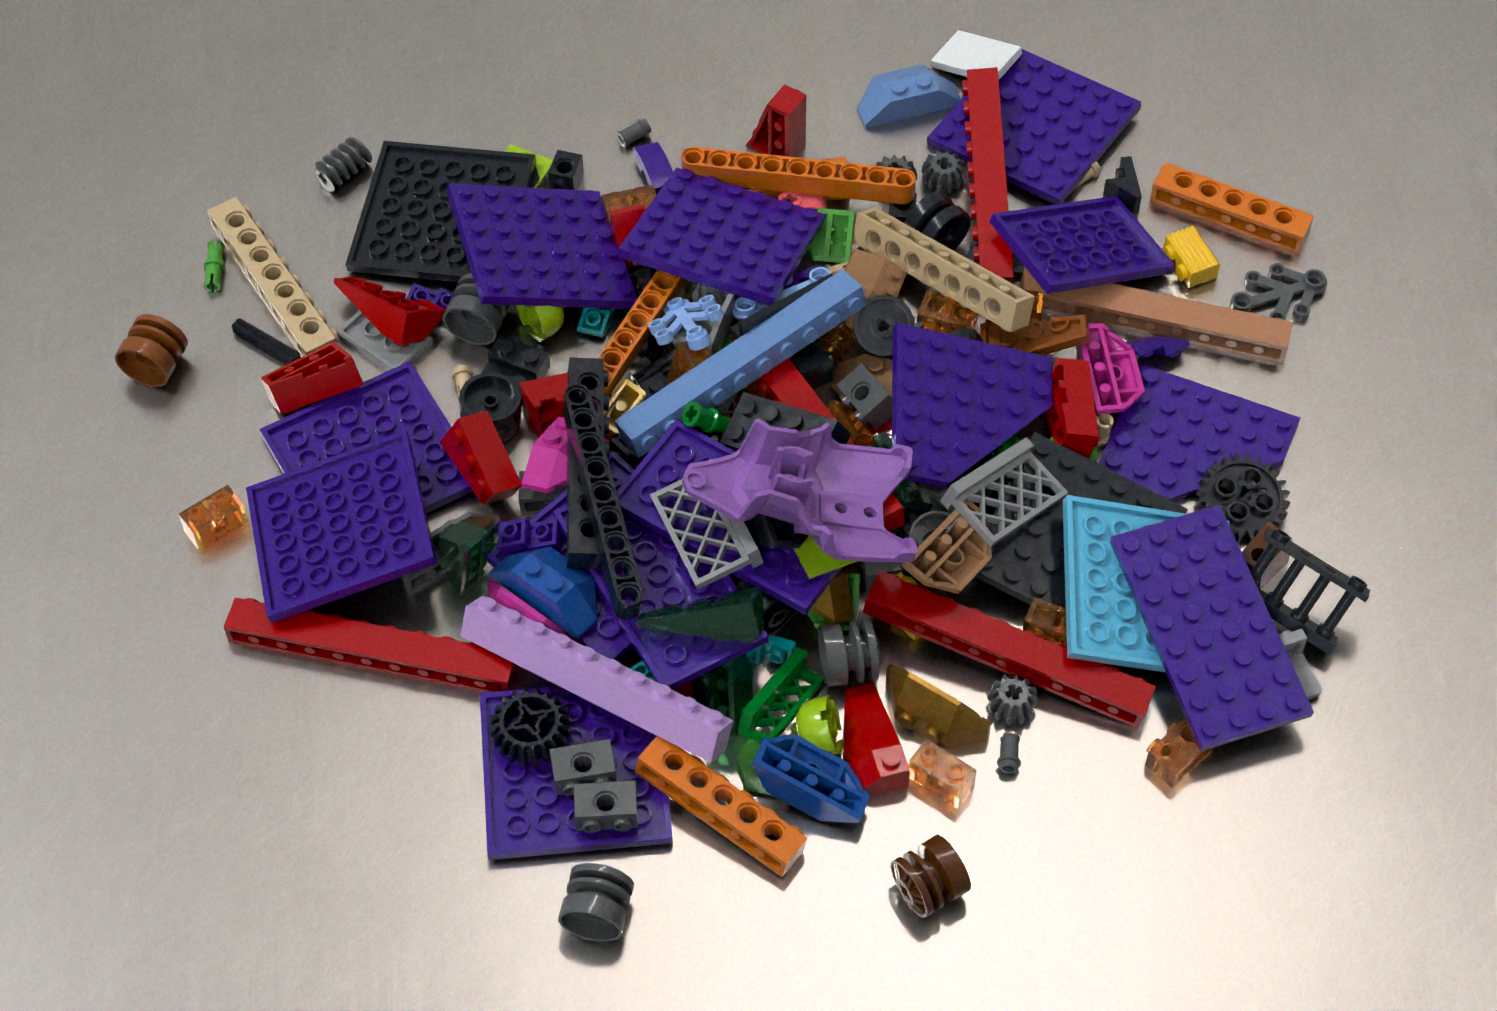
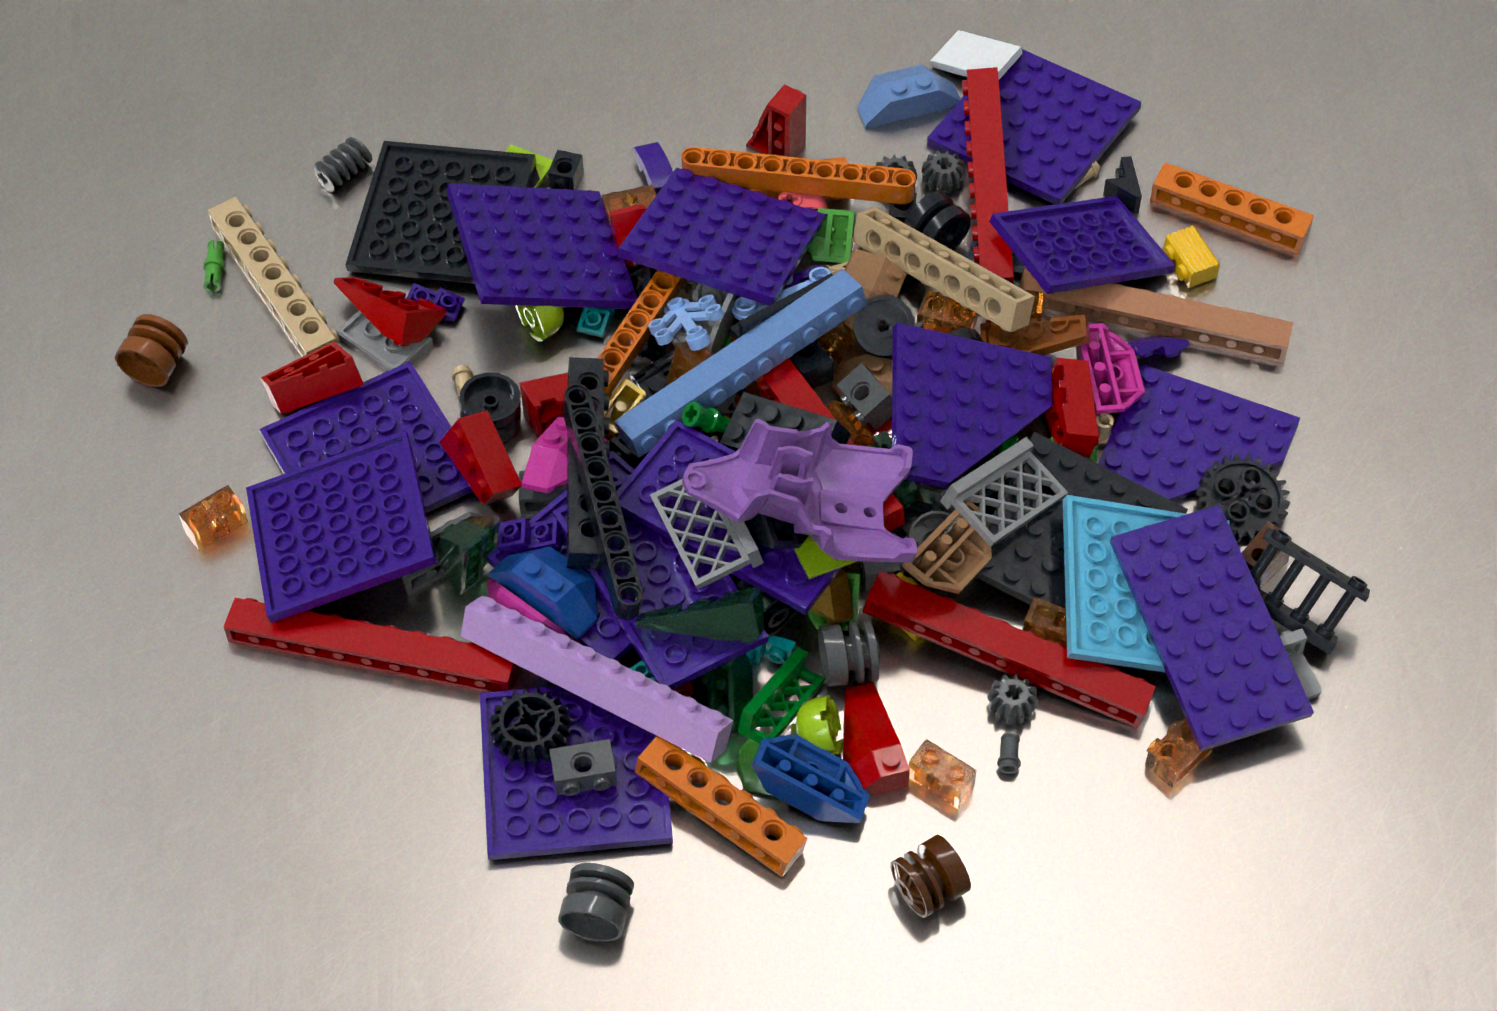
black axle [232,318,301,364] -> none
dark grey wheel [442,273,510,345] -> none
black plate [481,335,550,405] -> none
dark grey brick [574,781,638,833] -> none
dark grey pin [617,119,651,147] -> none
pearl gold wedge [886,663,992,748] -> none
dark grey plant [1230,263,1327,321] -> none

